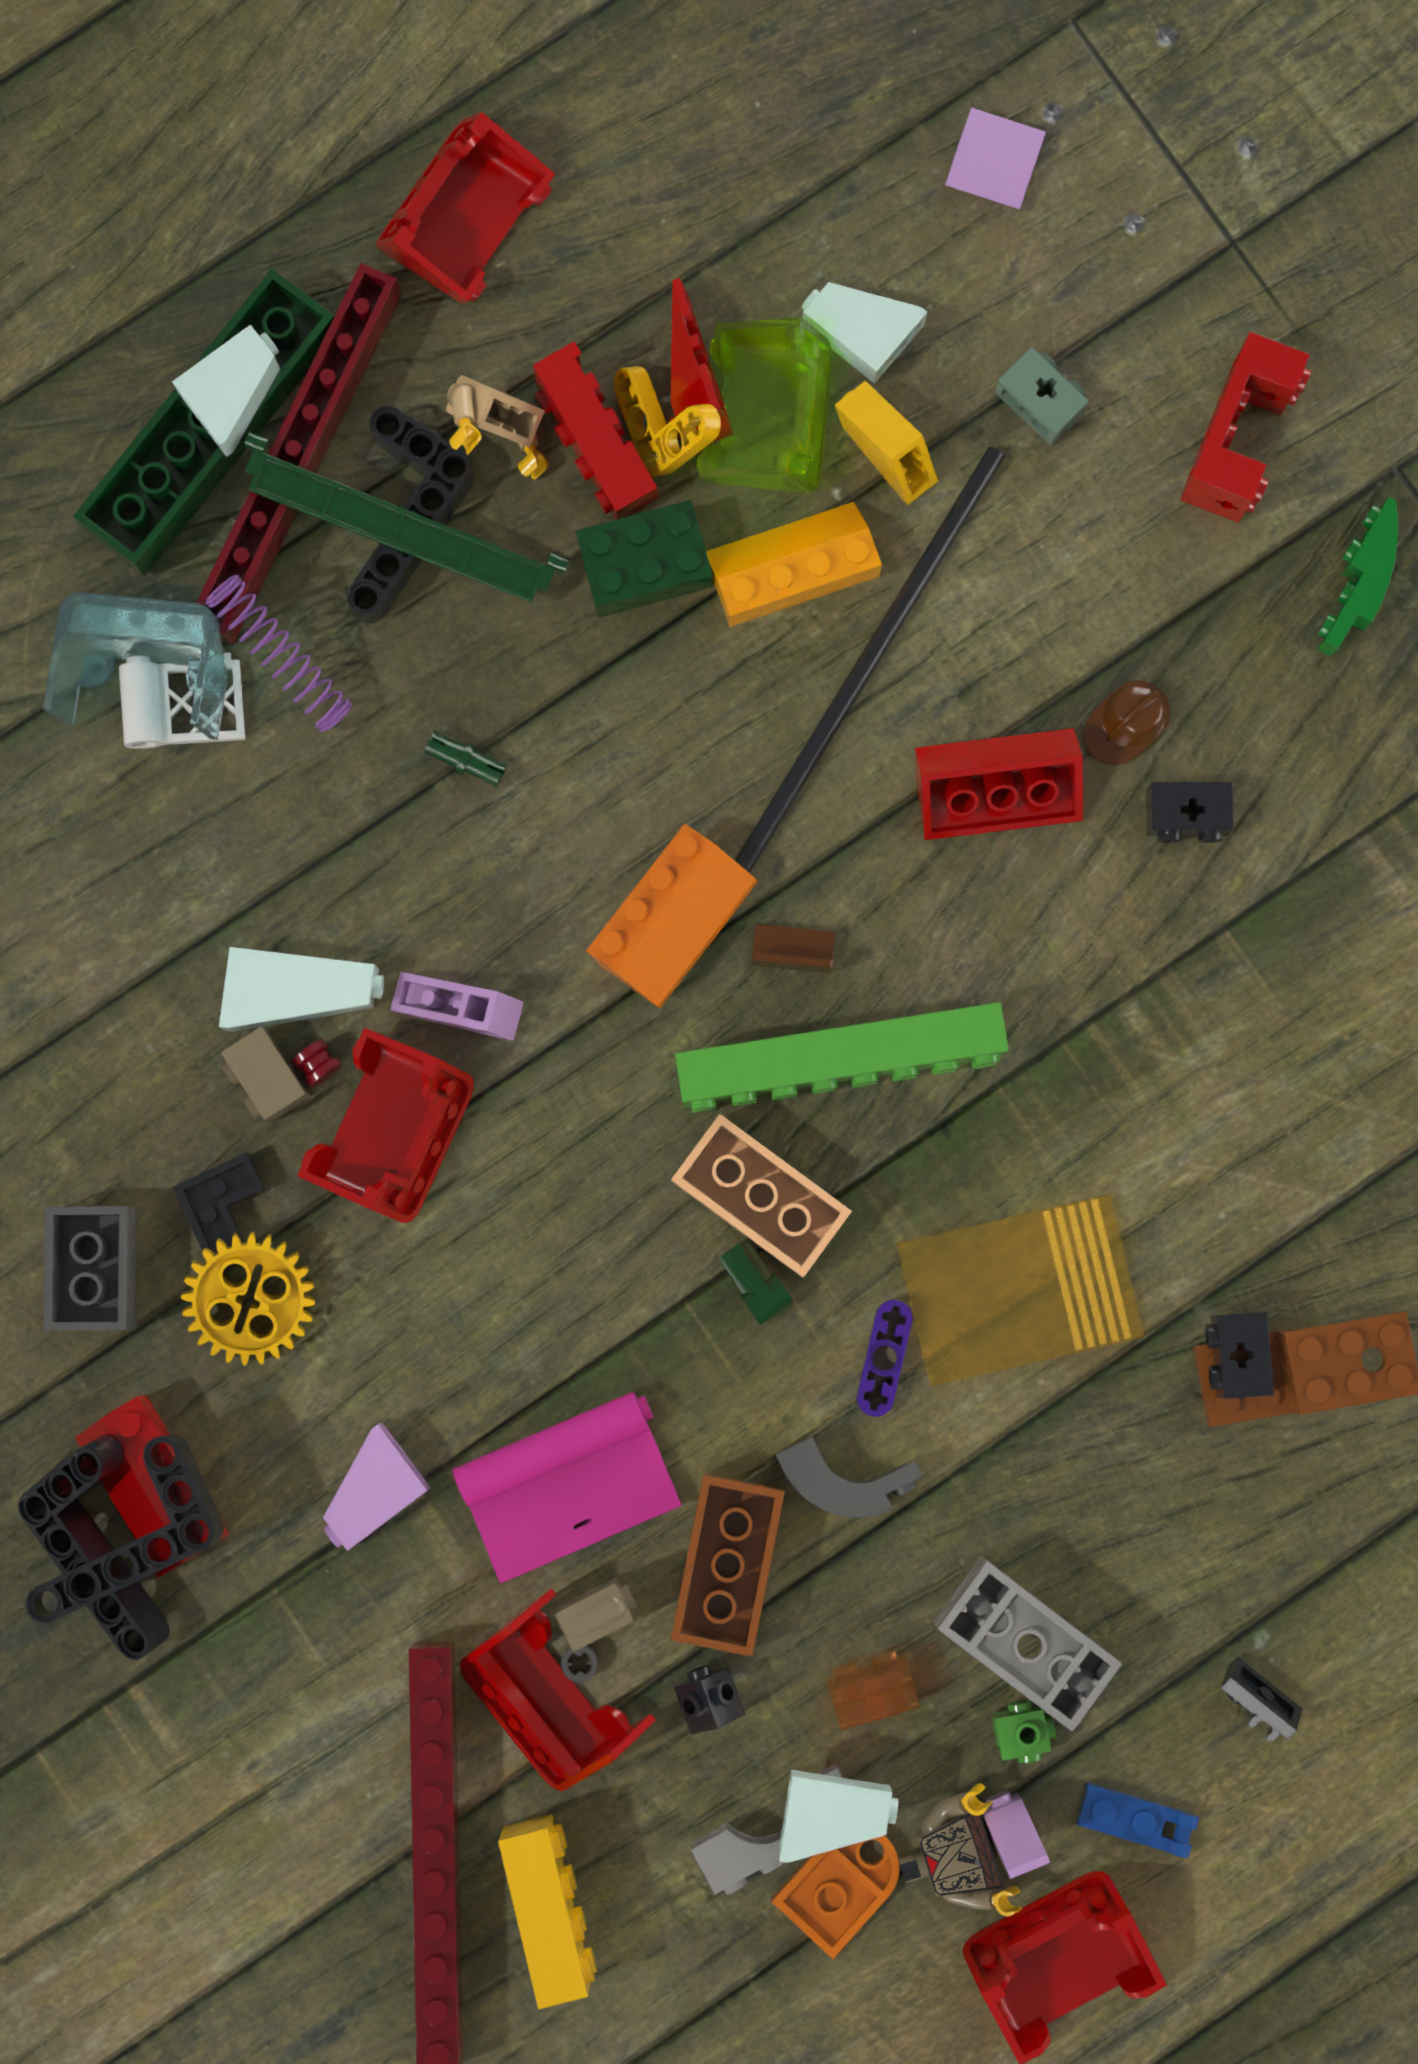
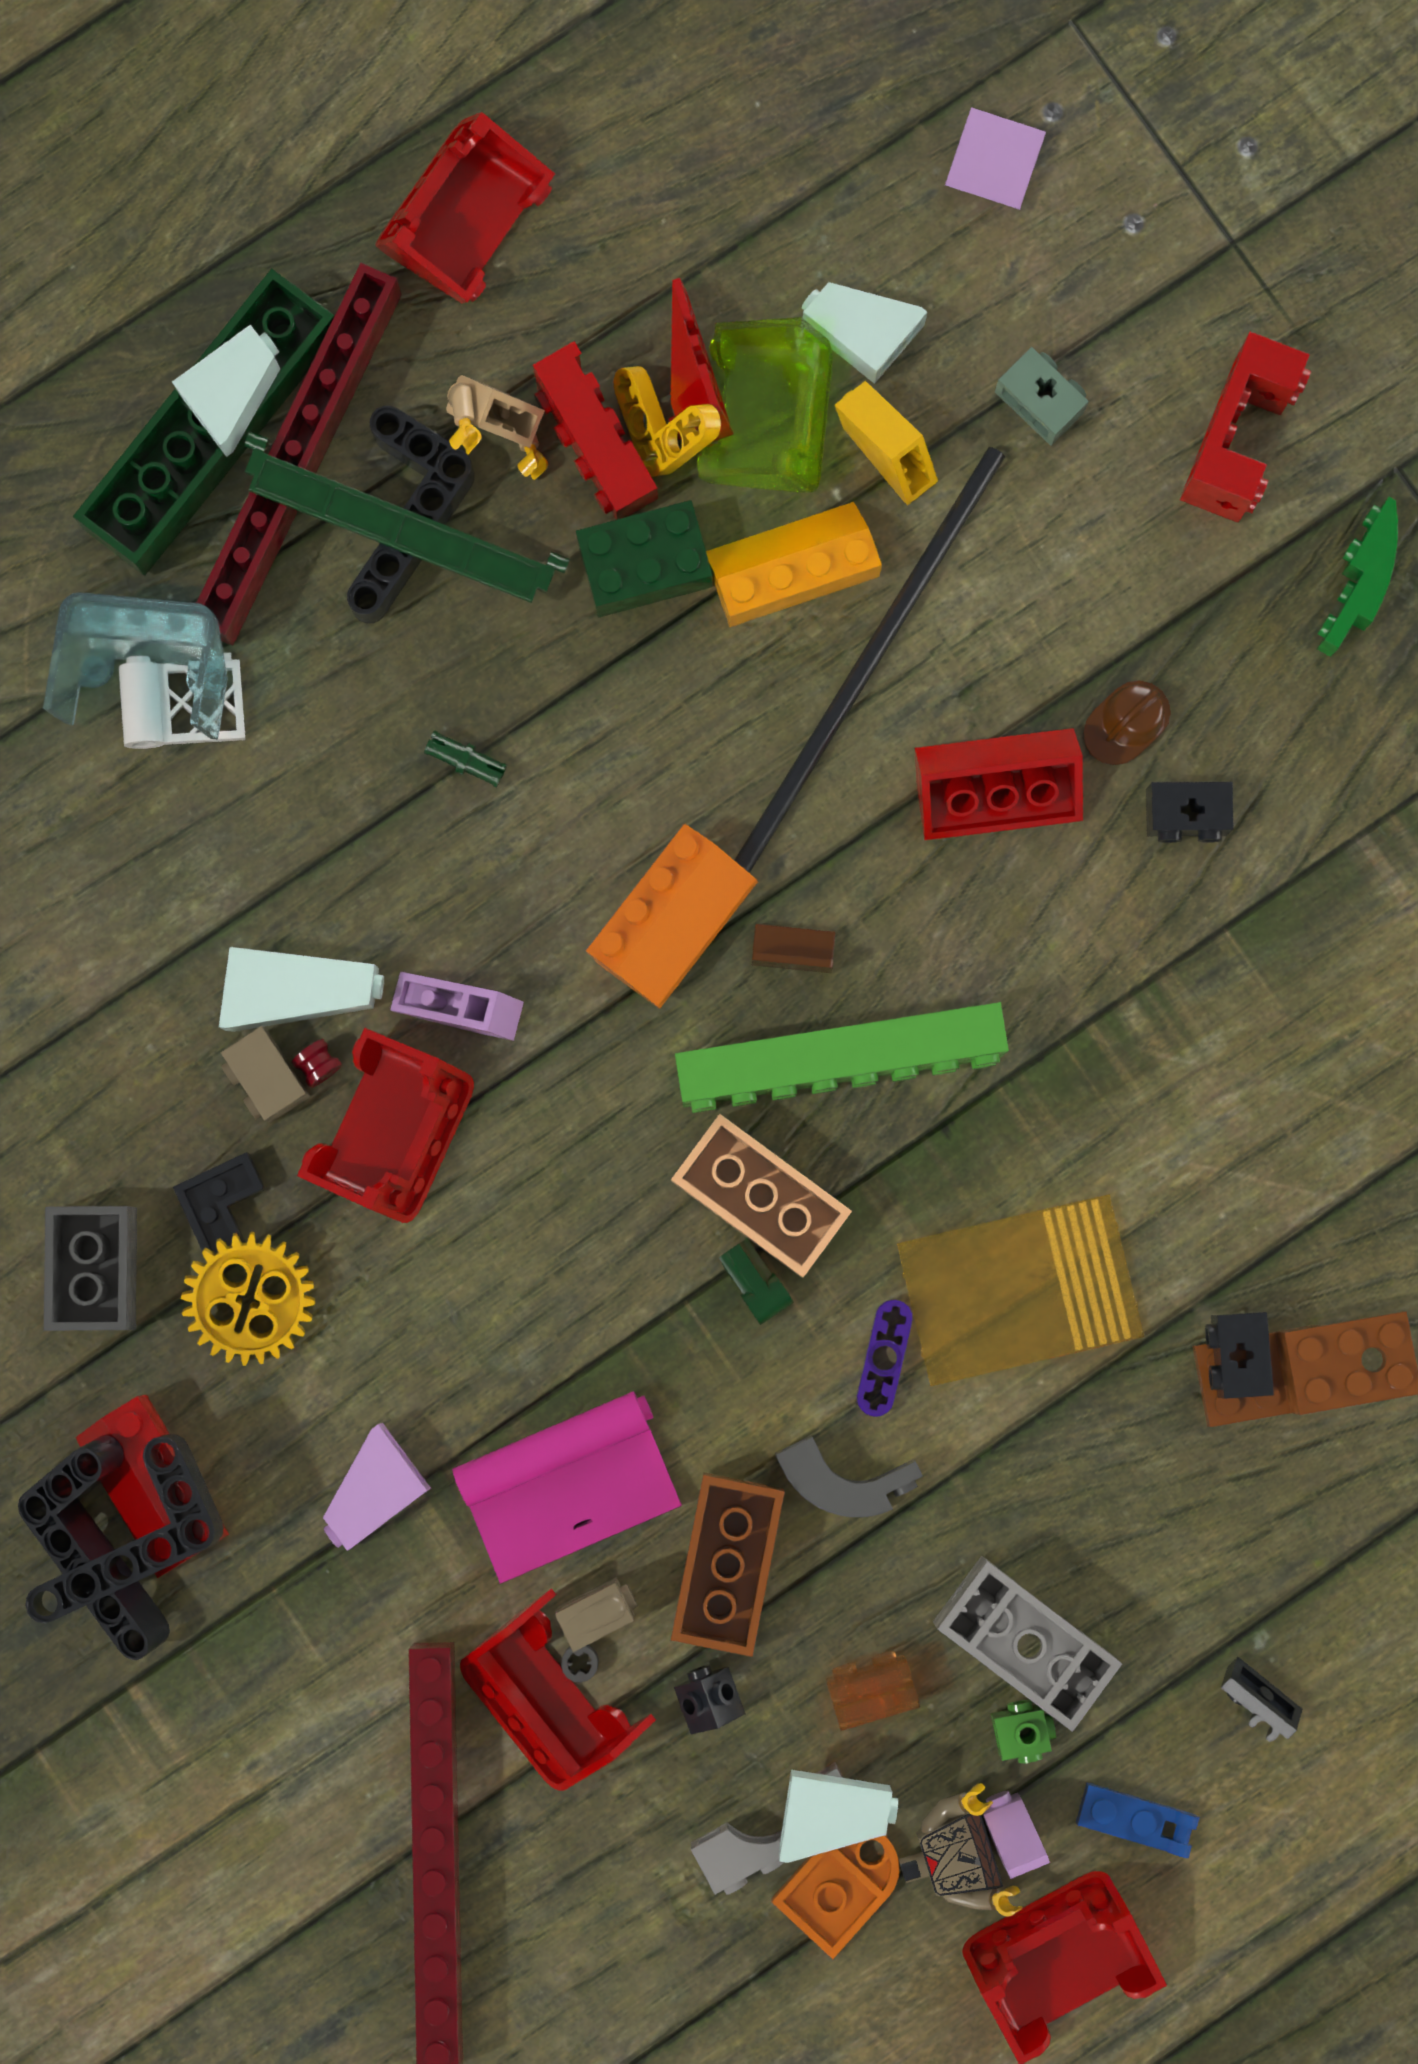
medium lavender piece [205,575,352,732] -> none
yellow brick [498,1814,597,2010] -> none

